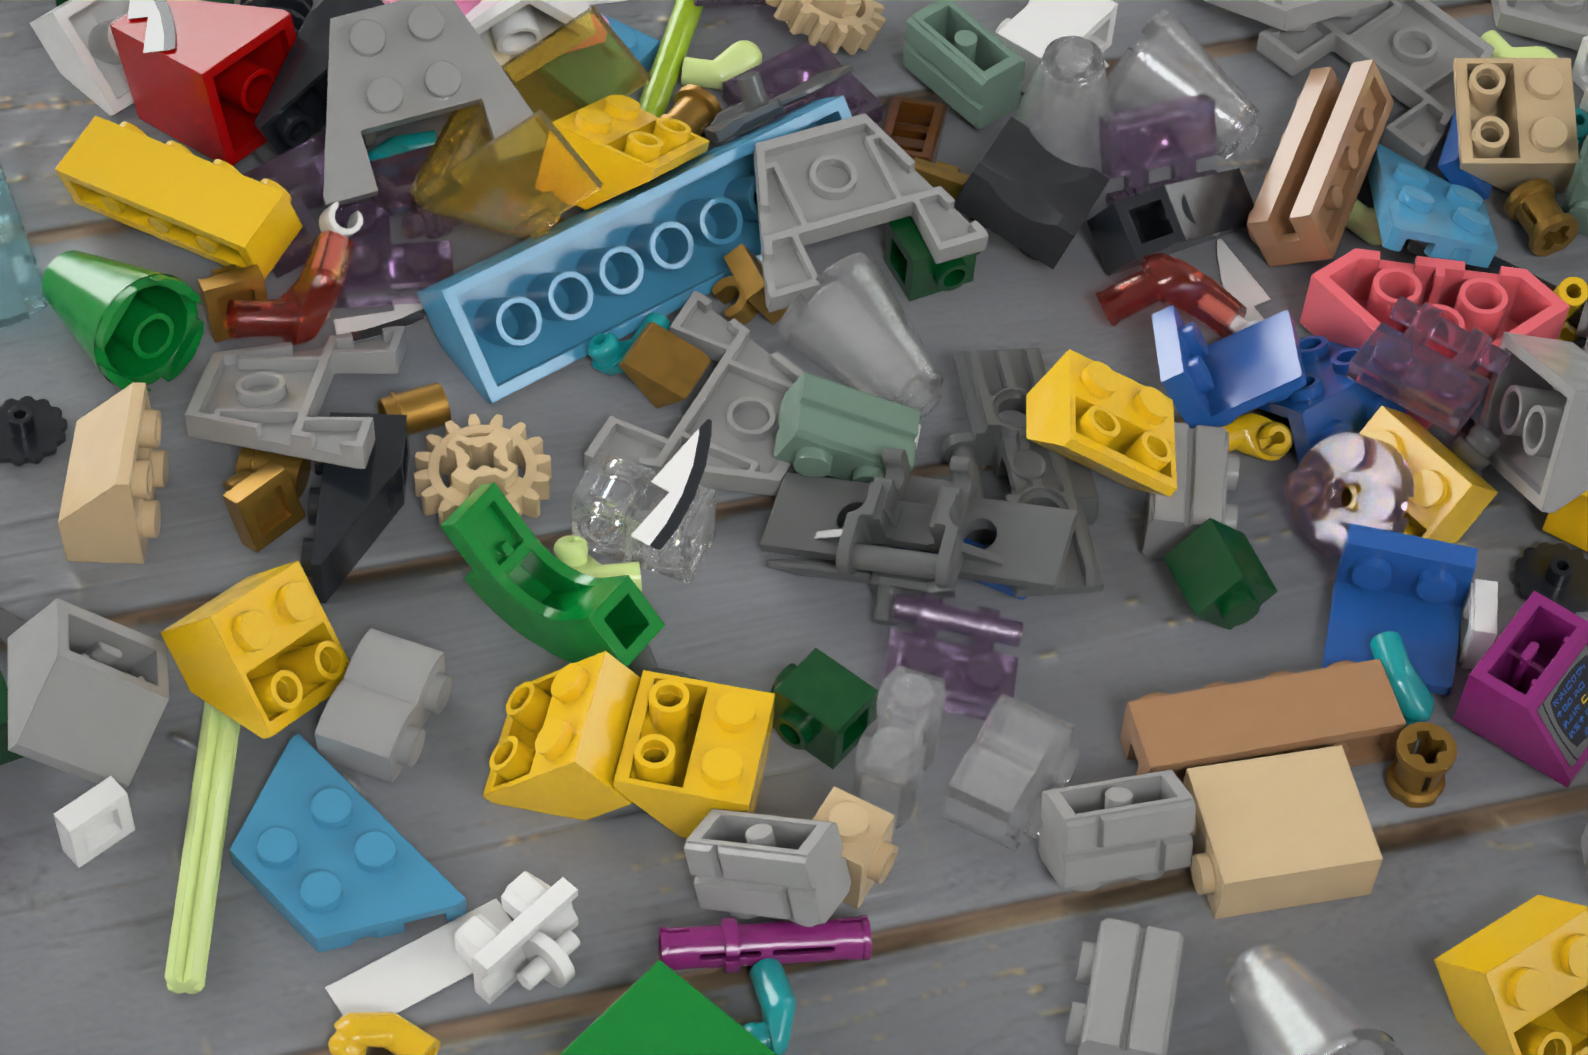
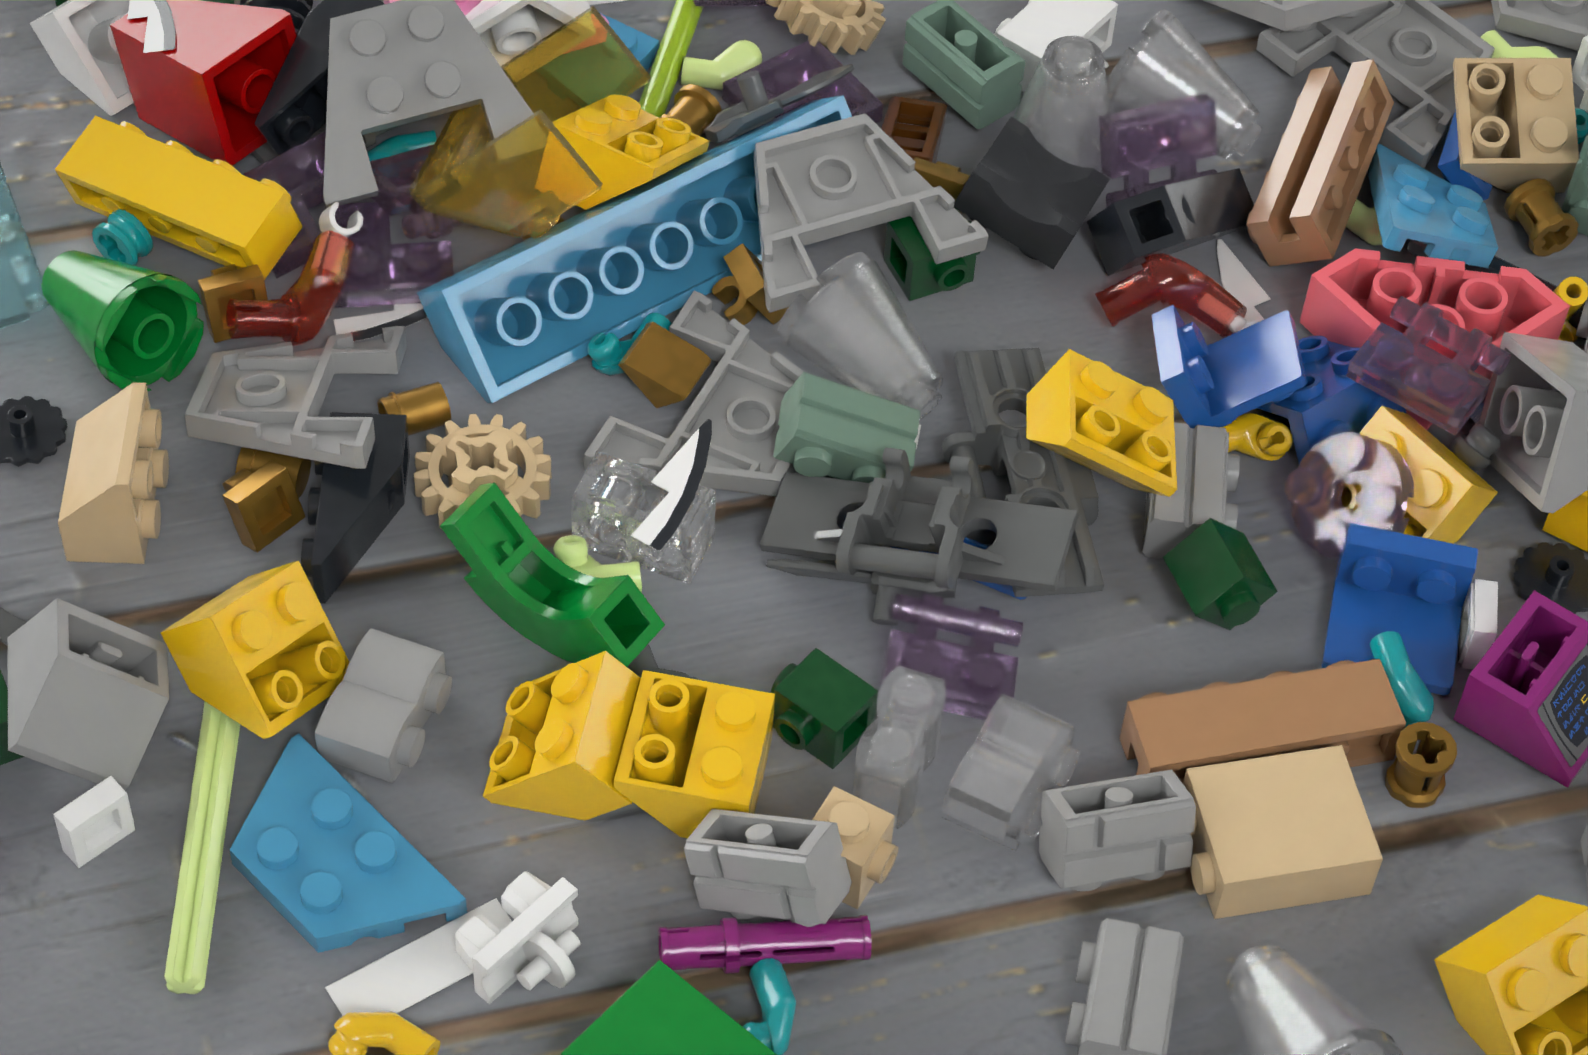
none -> teal bush [92,209,154,265]

